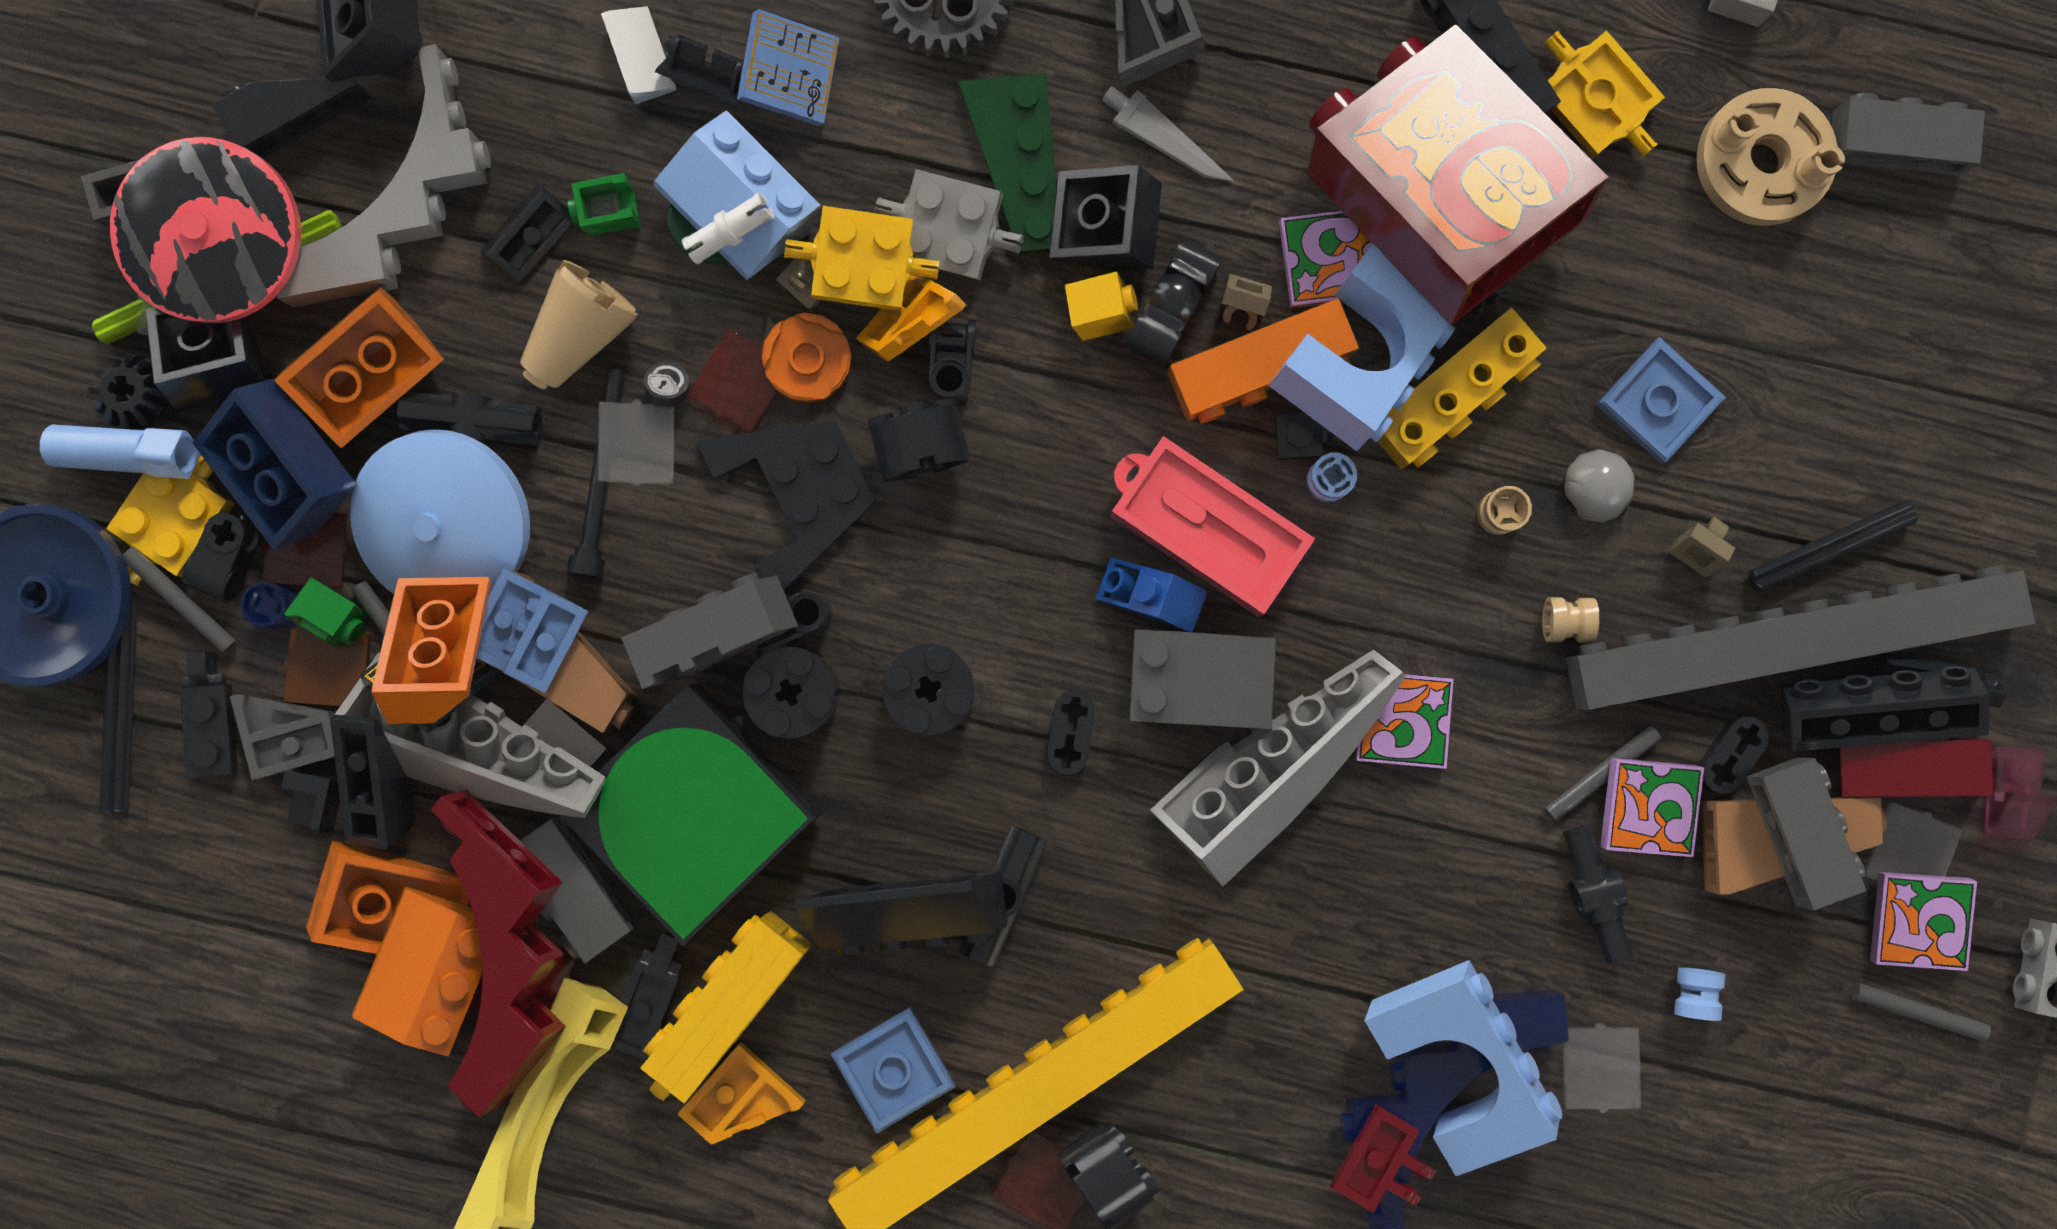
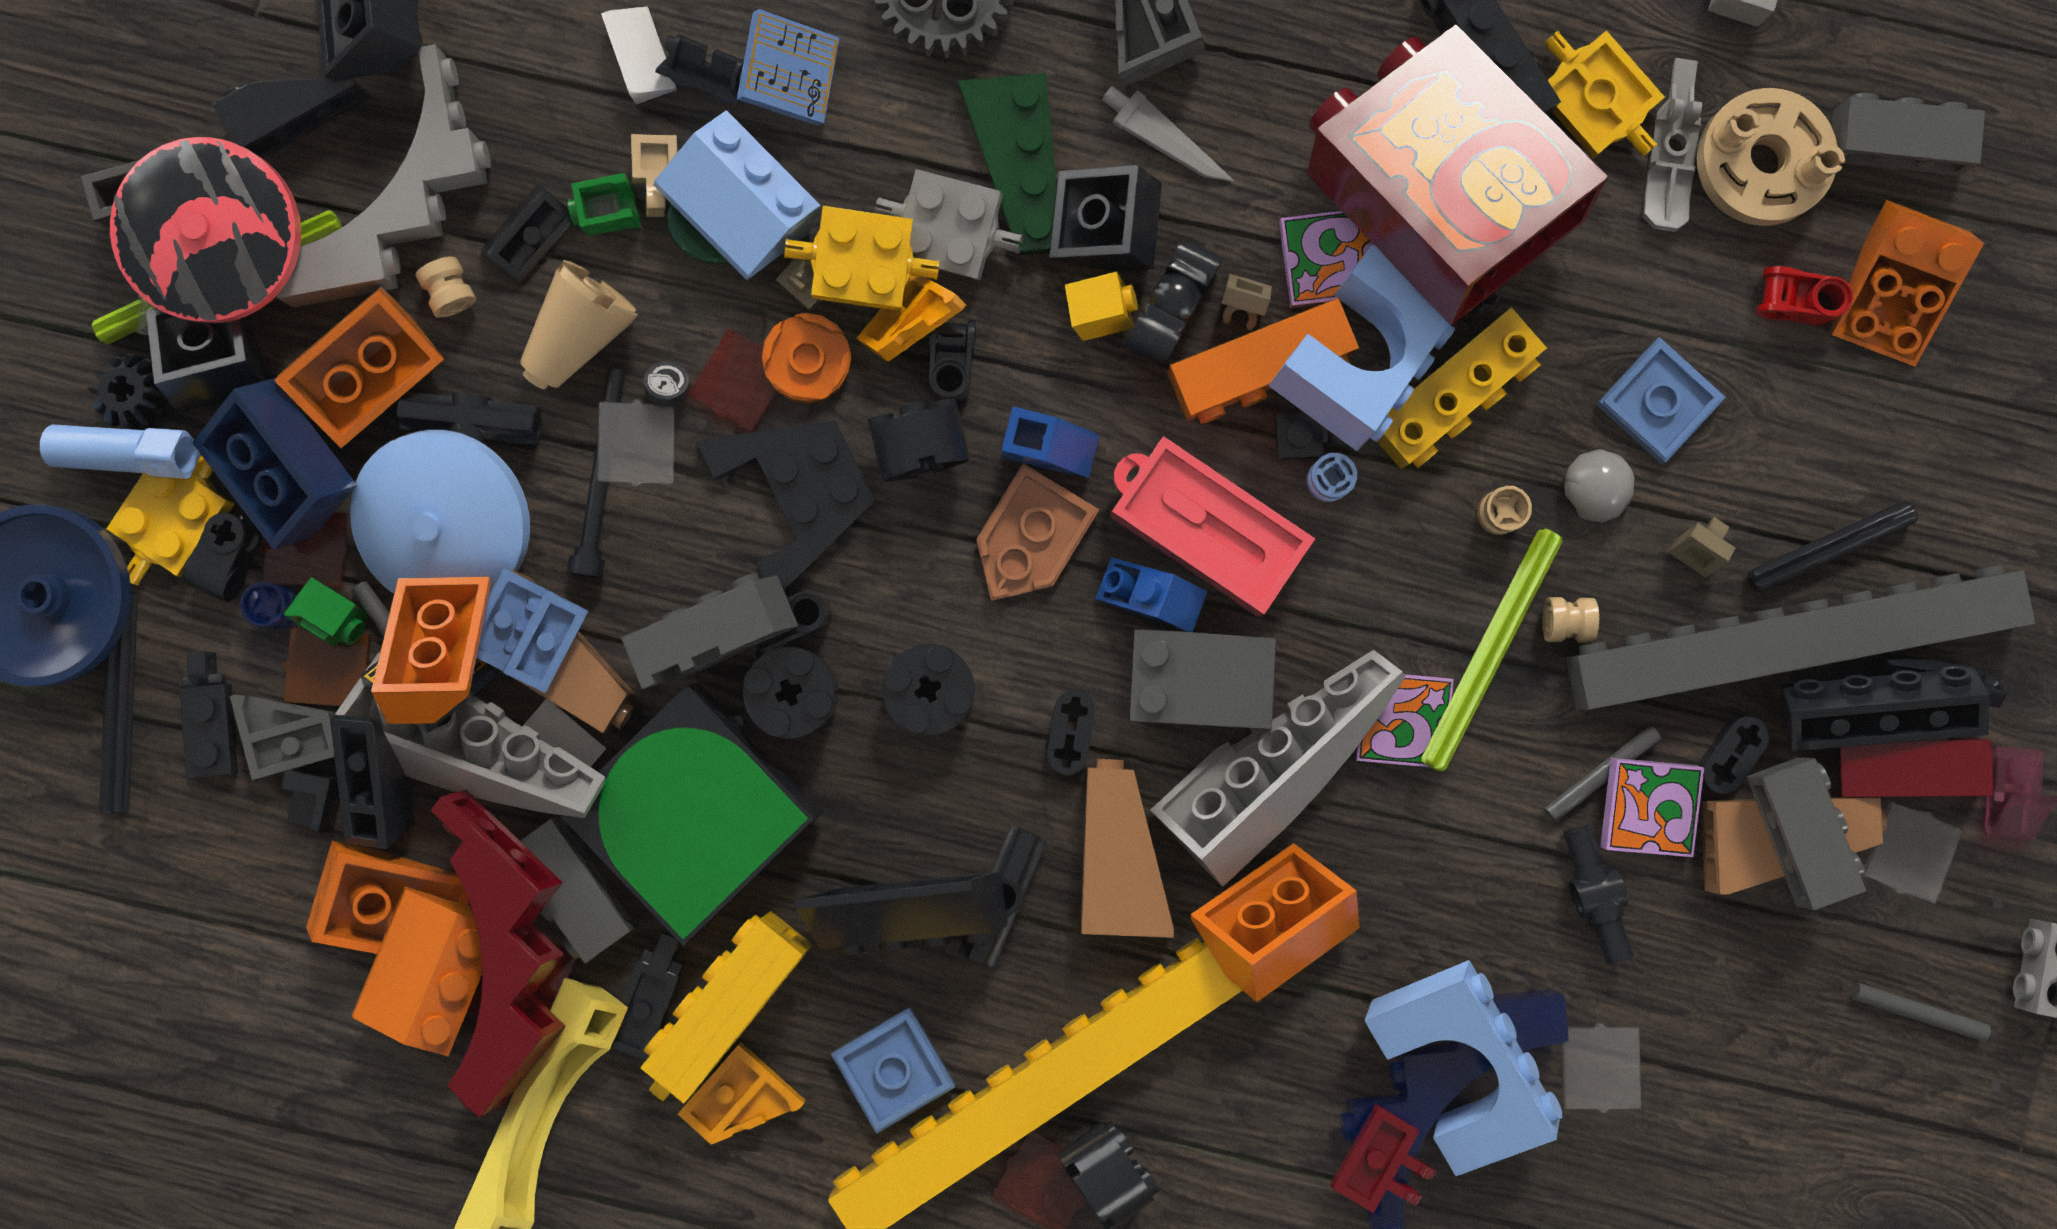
dark grey bar [121,546,236,653] -> none
white pin [682,192,775,265] -> none
light blue wheel [1674,968,1725,1021] -> none
tile [1870,872,1977,971] -> none
none -> tan wheel [415,256,476,318]
none -> tan plate [631,134,677,217]
none -> nougat tile [976,463,1100,601]
none -> blue slope [1001,407,1100,479]
none -> medium nougat slope [1080,759,1174,938]
none -> orange slope [1191,844,1360,1002]
none -> lime axle [1421,529,1562,771]
none -> light grey piece [1643,58,1702,232]
none -> red piece [1756,266,1853,326]
none -> orange slope [1831,200,1984,367]

